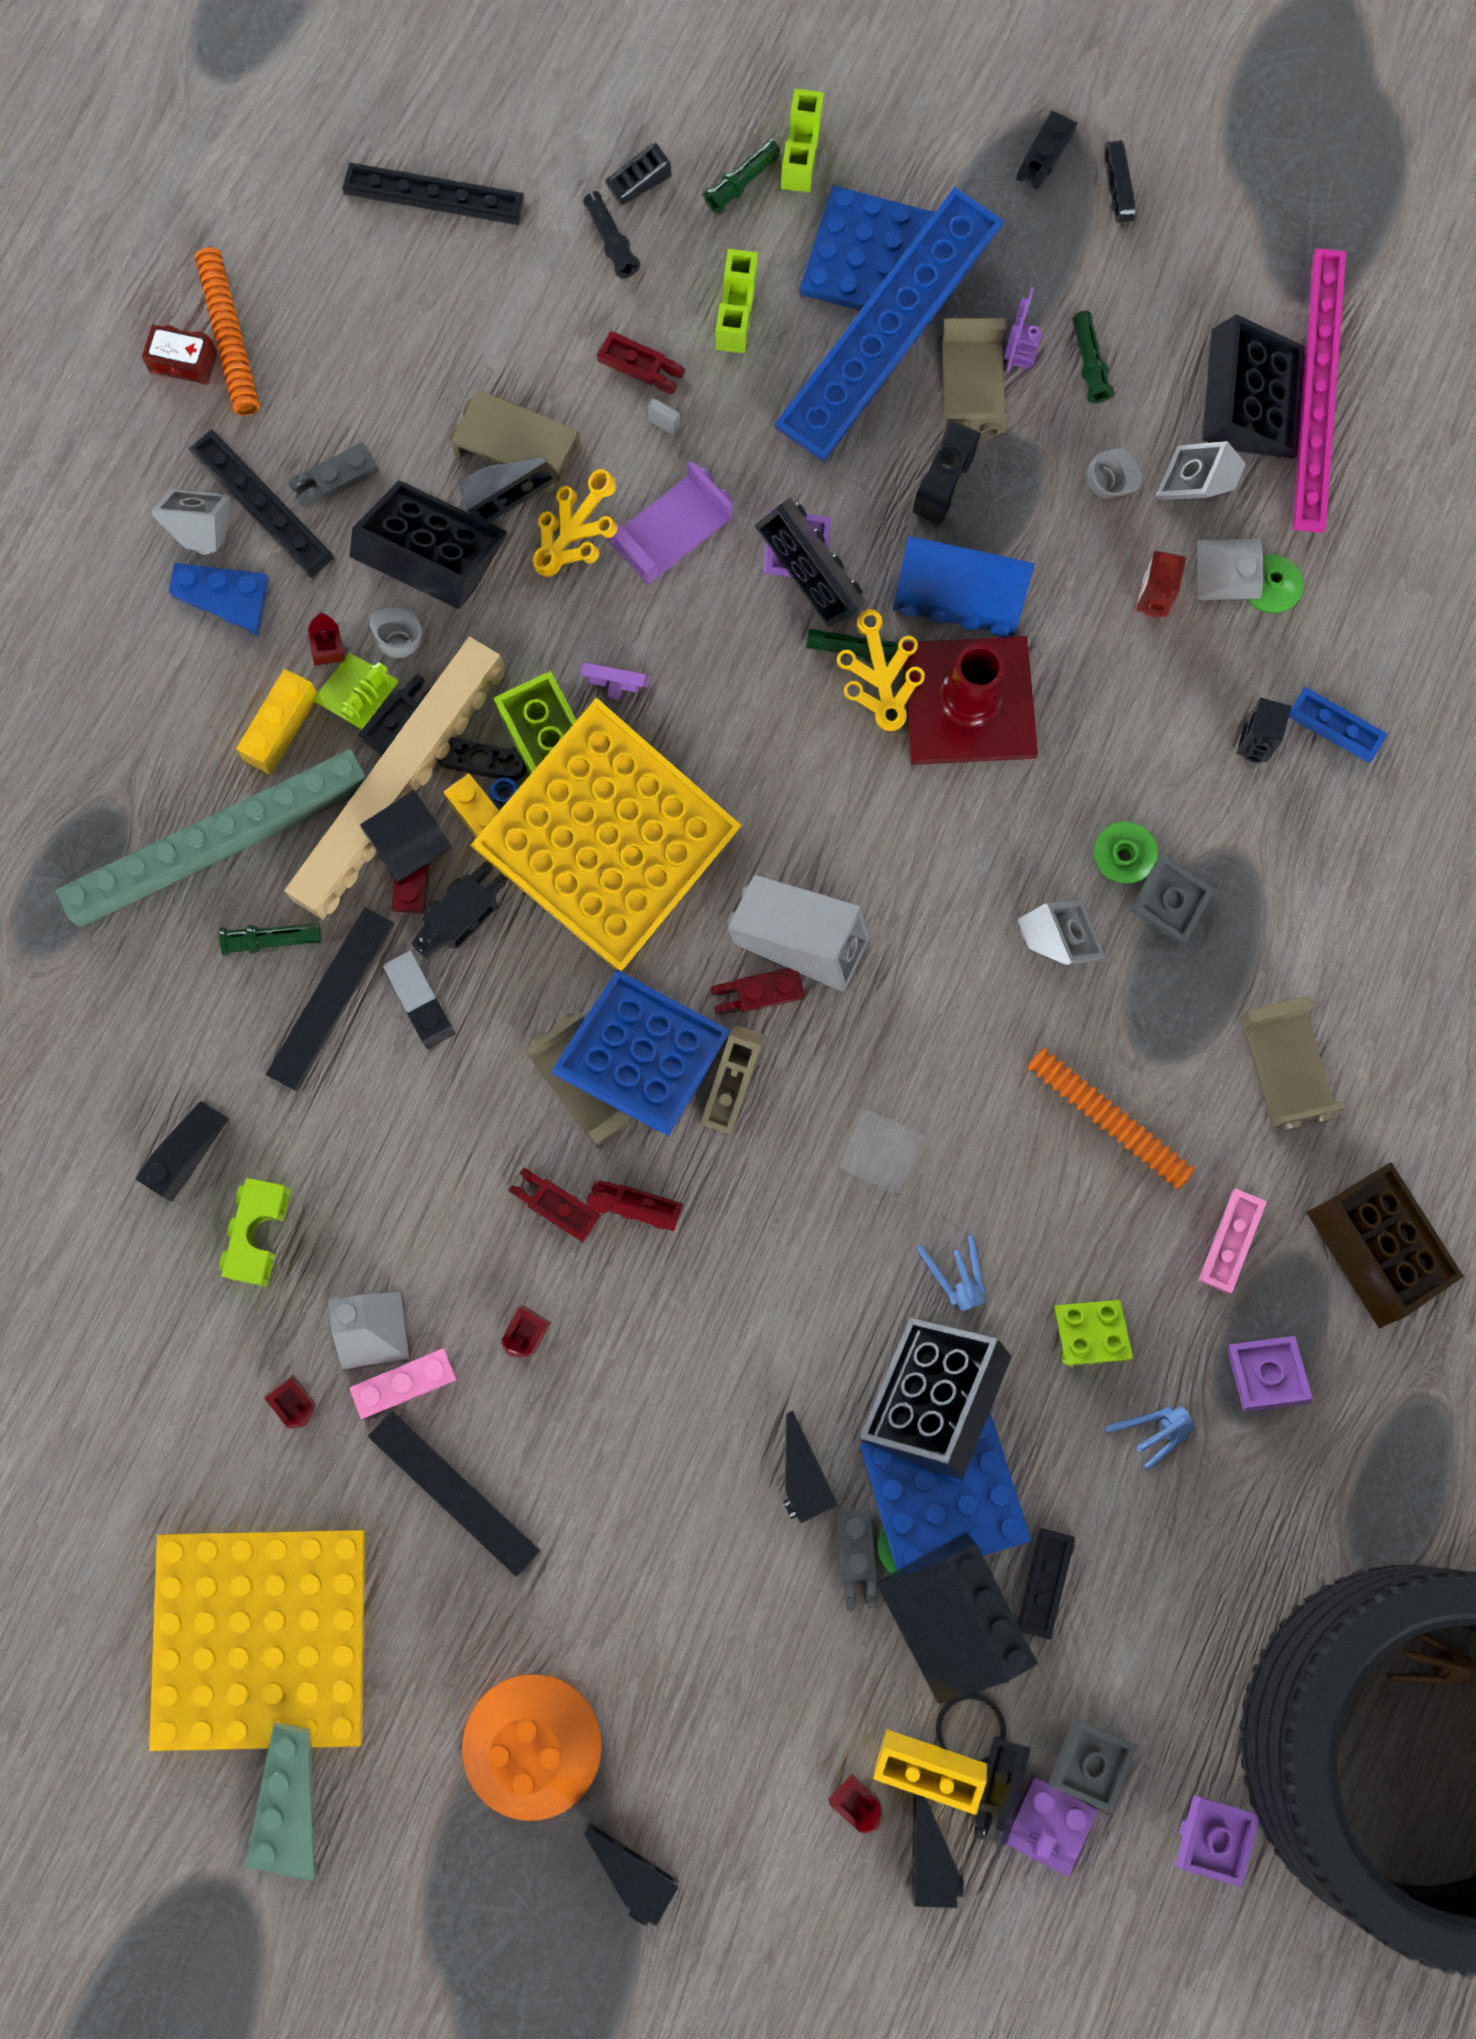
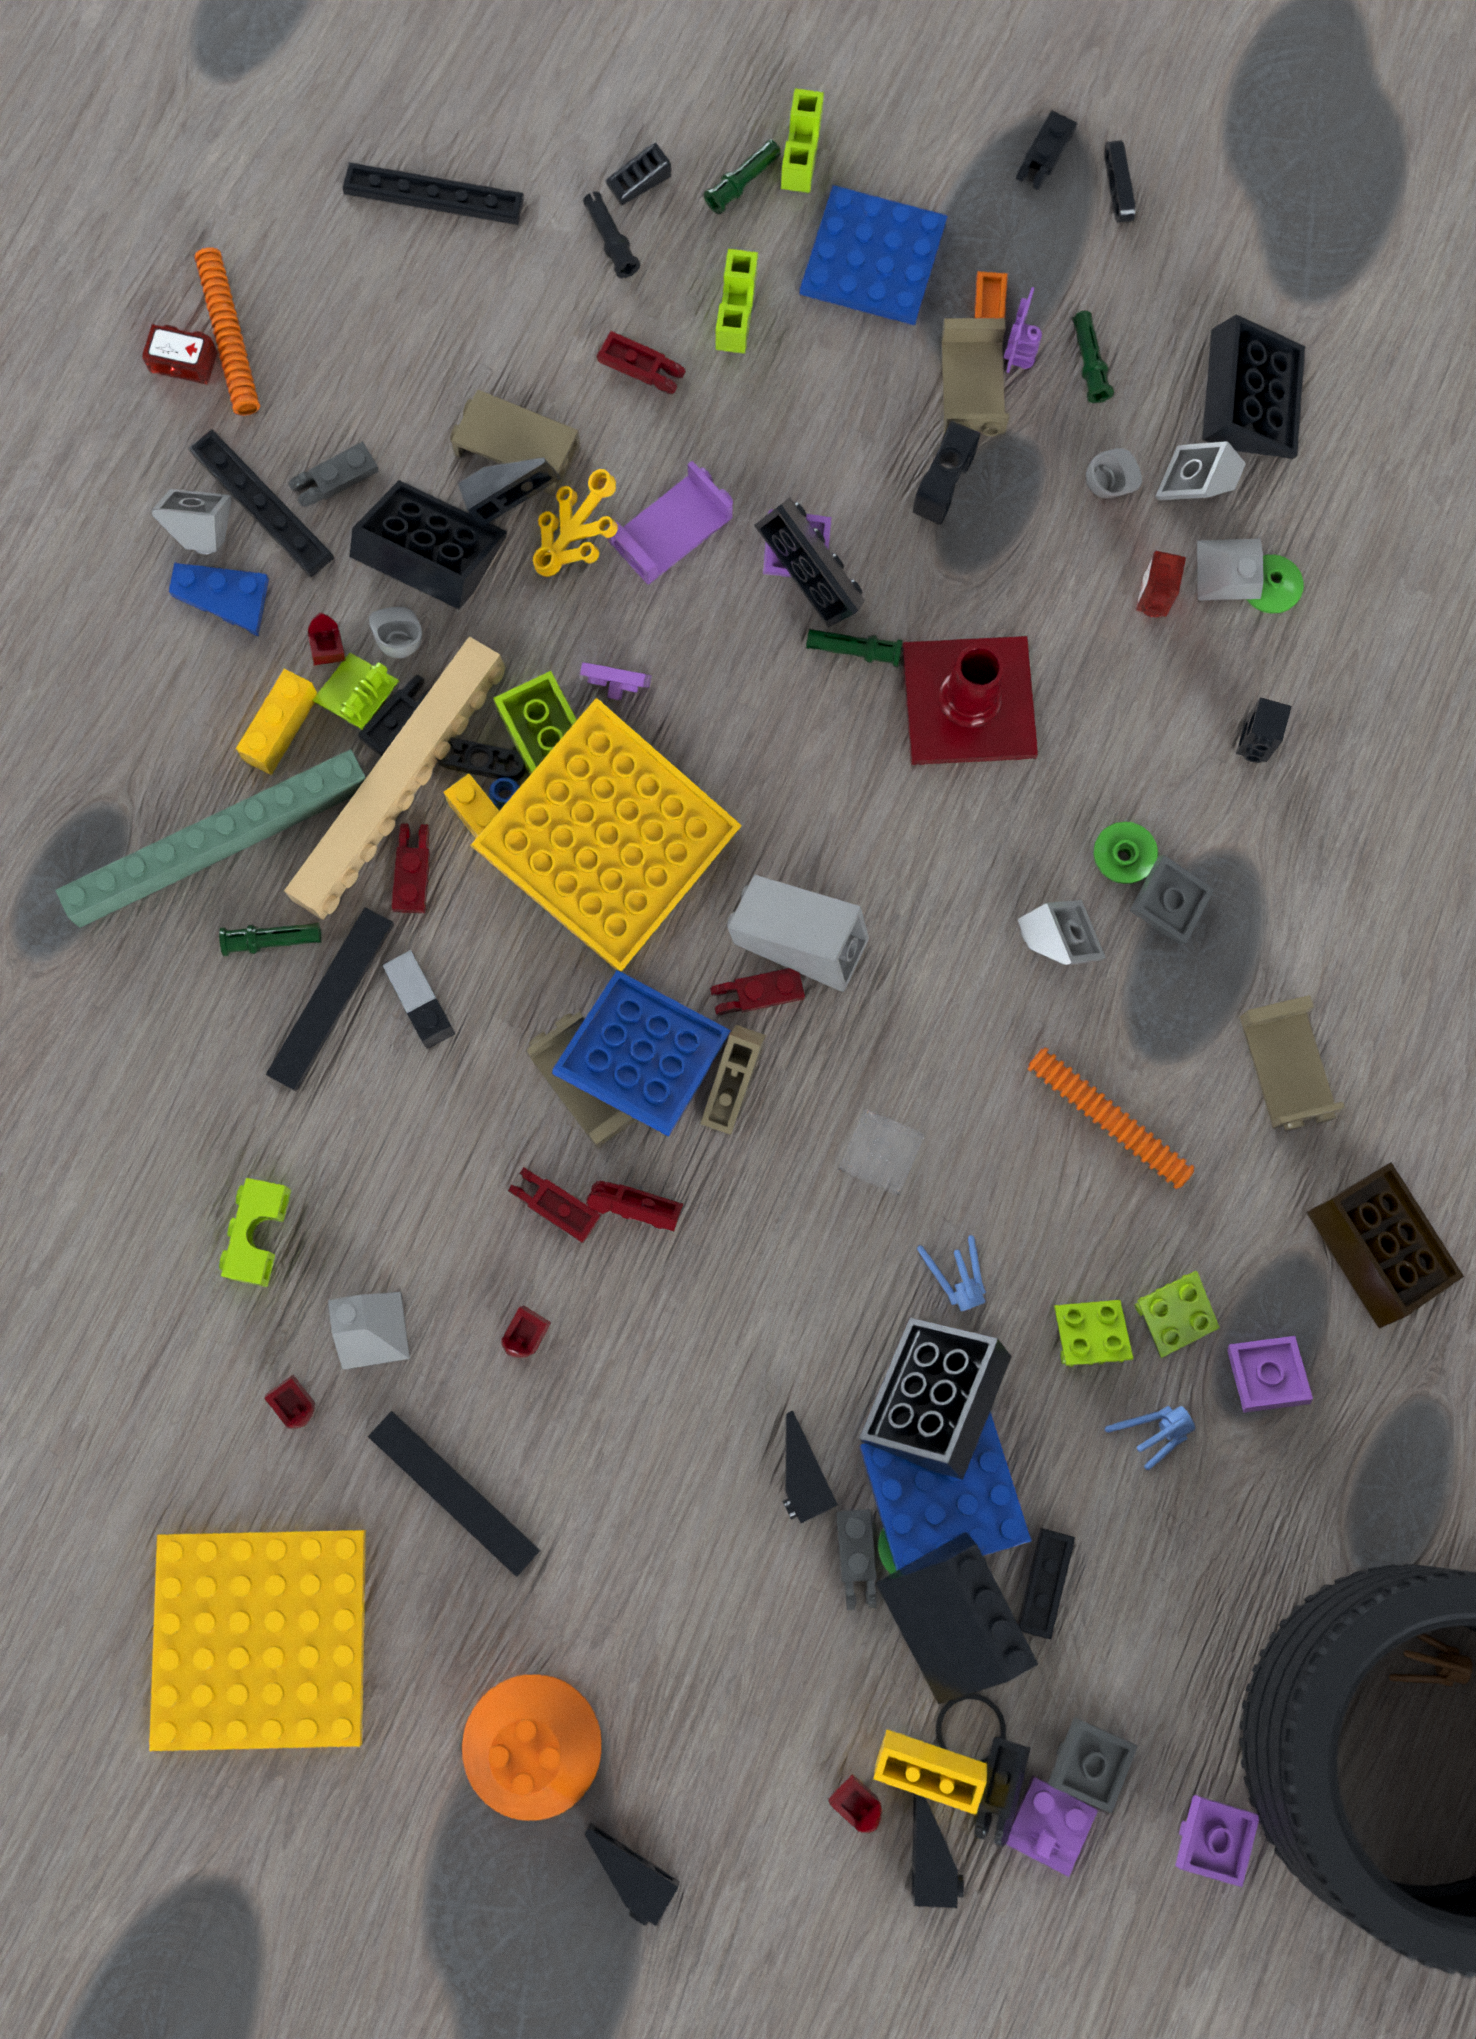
black slope [135,1101,229,1202] -> none
sand green wing [245,1722,317,1881] -> none
bright pink plate [349,1348,457,1420] -> none
black slope [359,790,452,883] -> none
black hinge [411,860,508,959] -> none
light grey tile [648,398,680,436] -> none
blue plate [775,187,1004,463] -> none
yellow plant [836,609,925,731] -> none
blue slope [893,536,1035,637] -> none
bright pink plate [1198,1189,1267,1294] -> none
blue plate [1289,687,1388,763] -> none
dark pink plate [1292,248,1346,533] -> none
none -> orange tile [974,271,1008,318]
none -> lime hinge [1134,1271,1220,1358]

